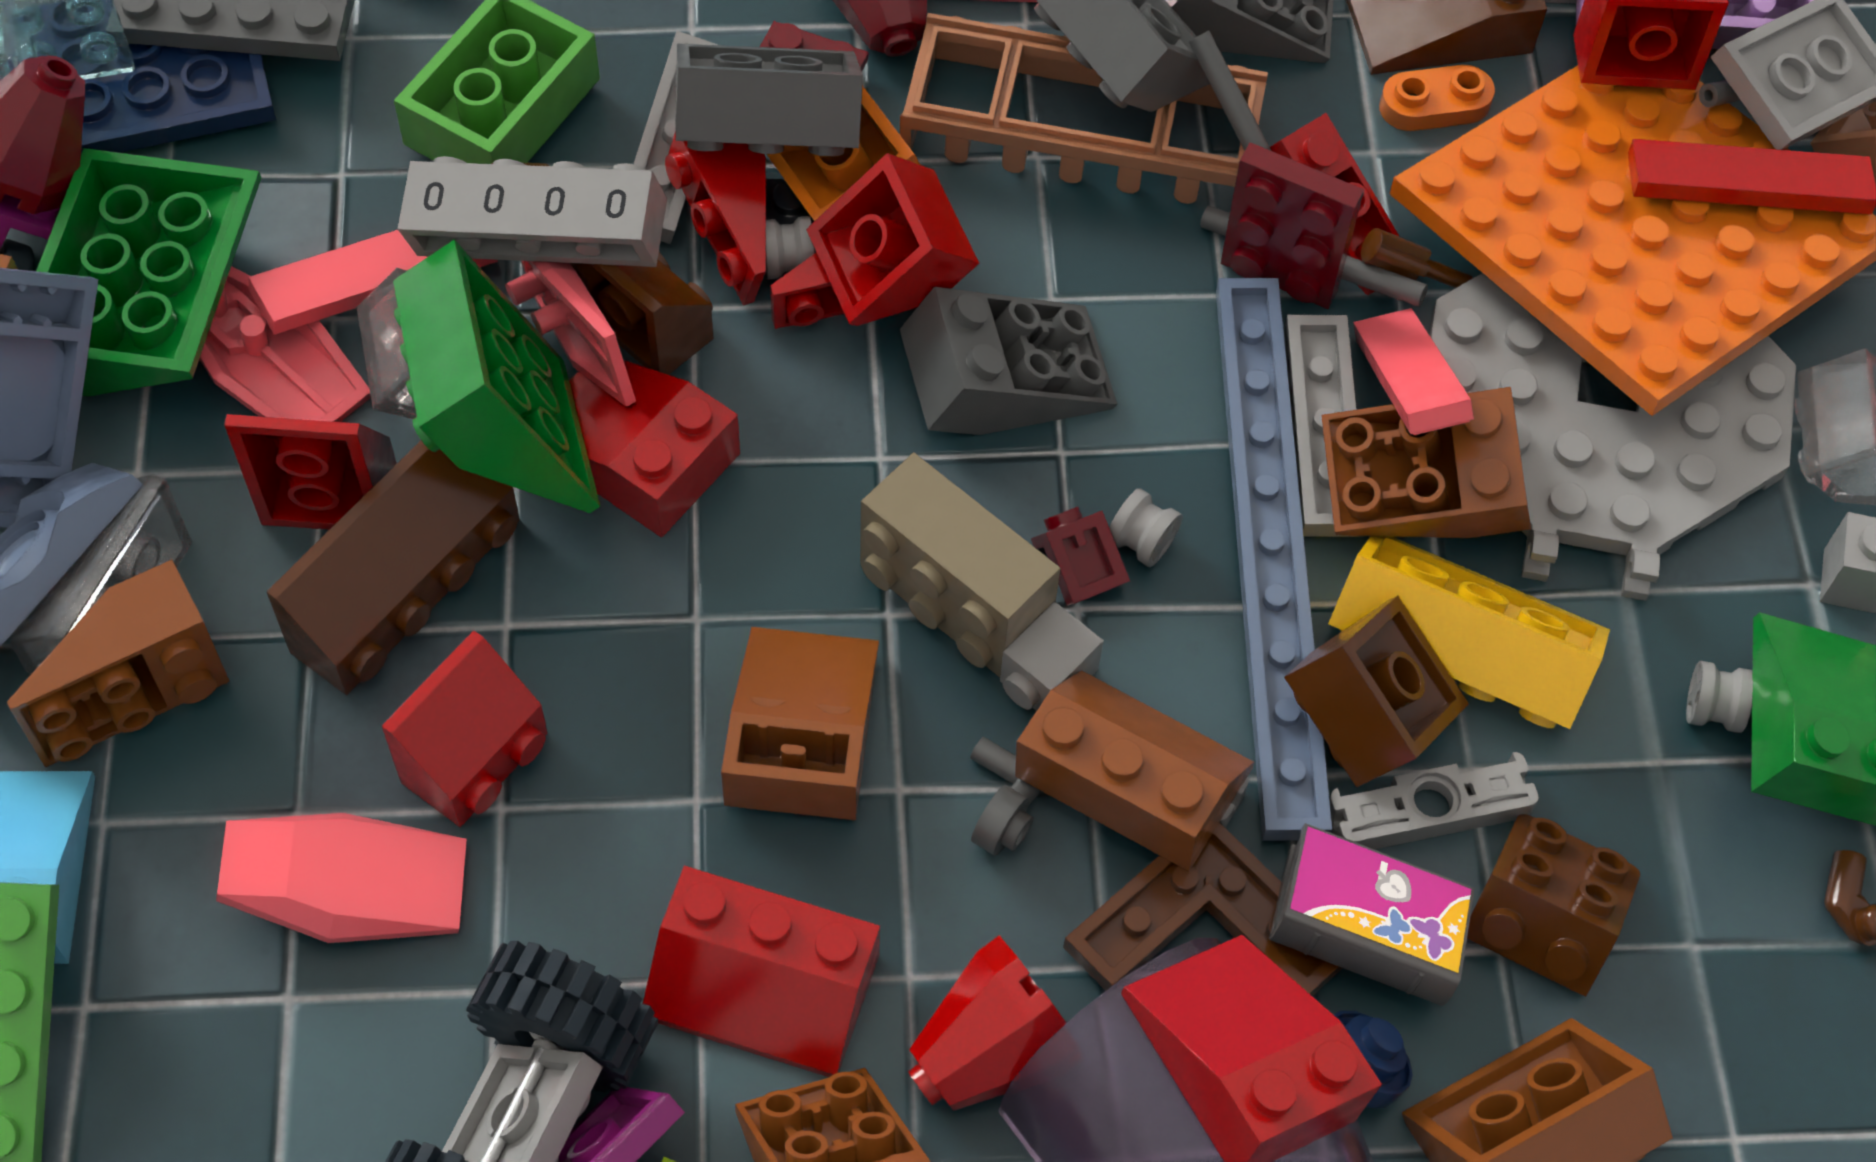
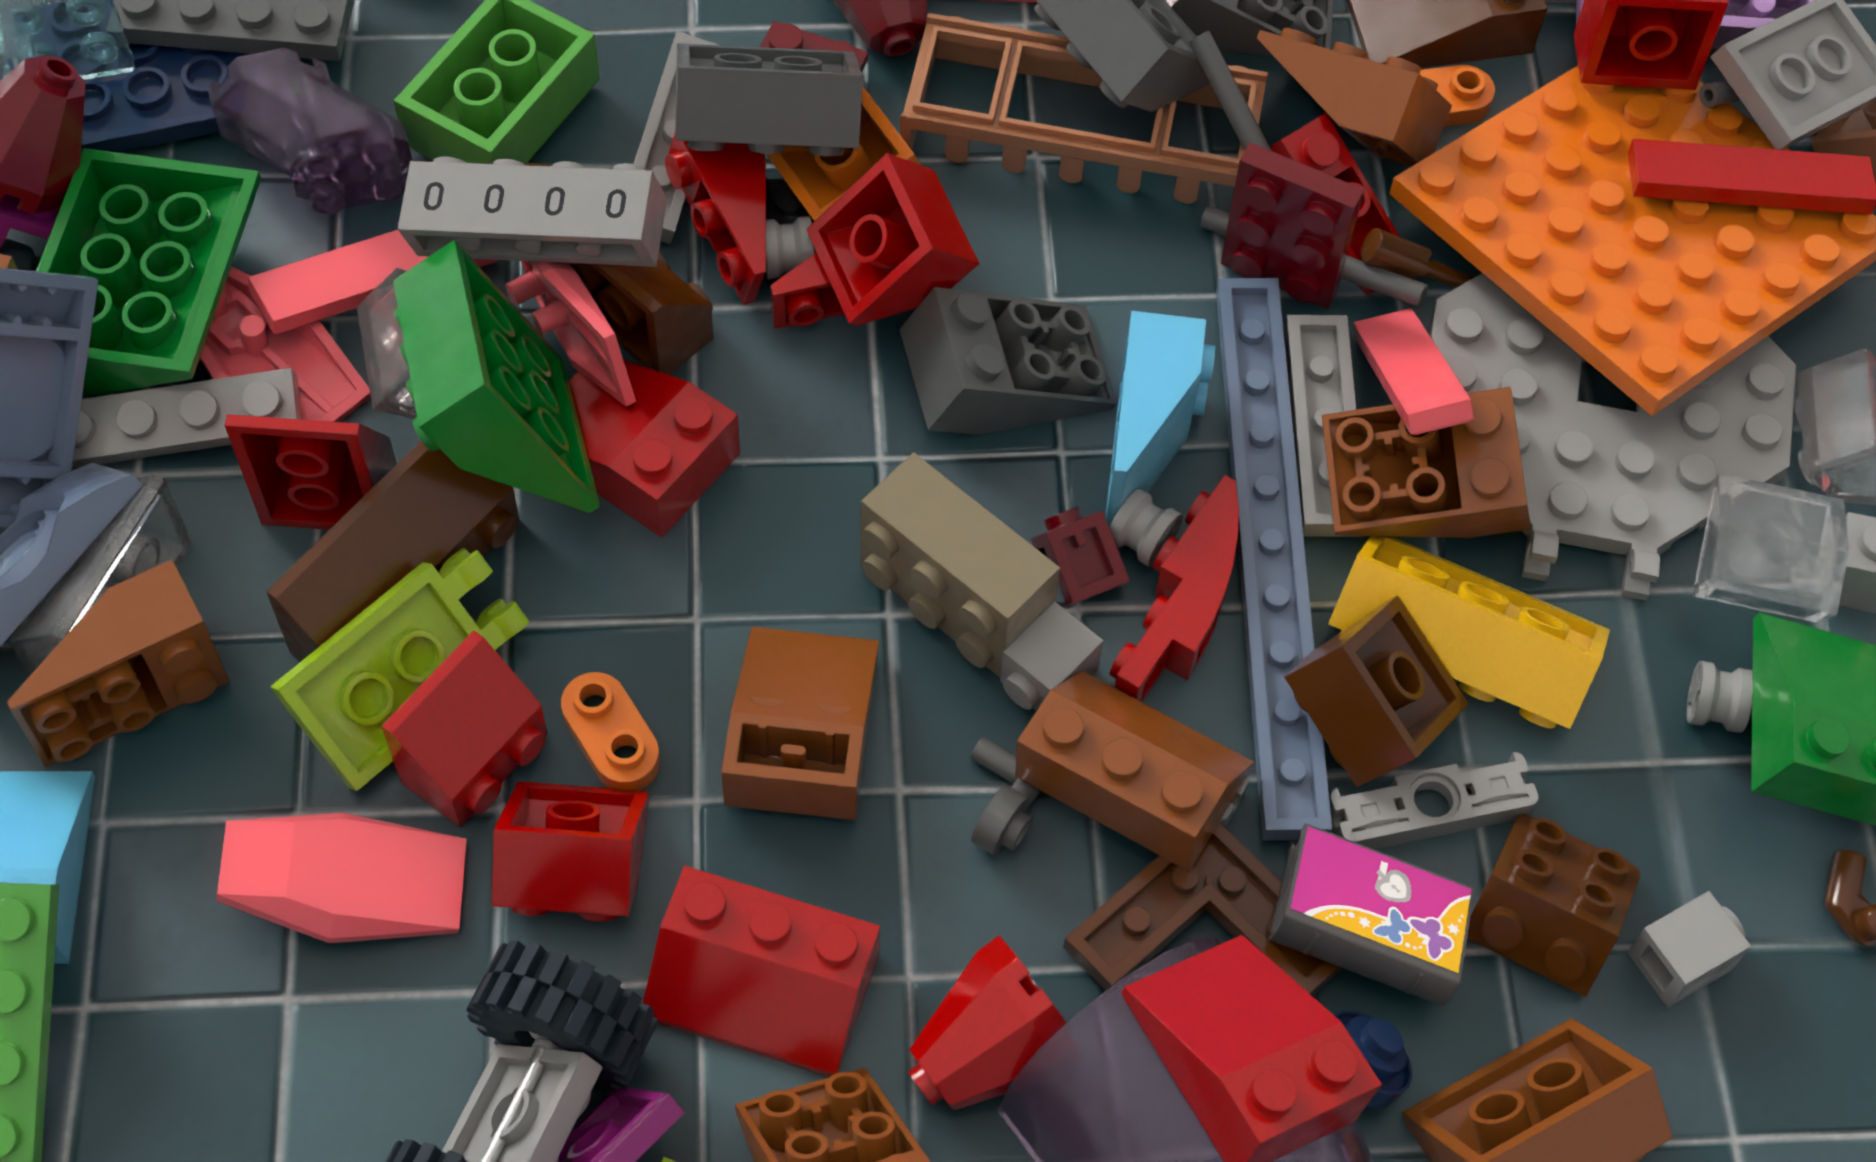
none -> light grey plate [72,368,302,469]
none -> clear purple brick [208,48,412,215]
none -> lime tile [270,548,530,792]
none -> red slope [492,781,649,921]
none -> orange plate [561,672,660,790]
none -> medium azure slope [1105,310,1215,527]
none -> red slope [1109,475,1239,703]
none -> dark orange slope [1257,28,1452,166]
none -> light grey brick [1627,891,1751,1008]
none -> clear slope [1692,473,1849,623]

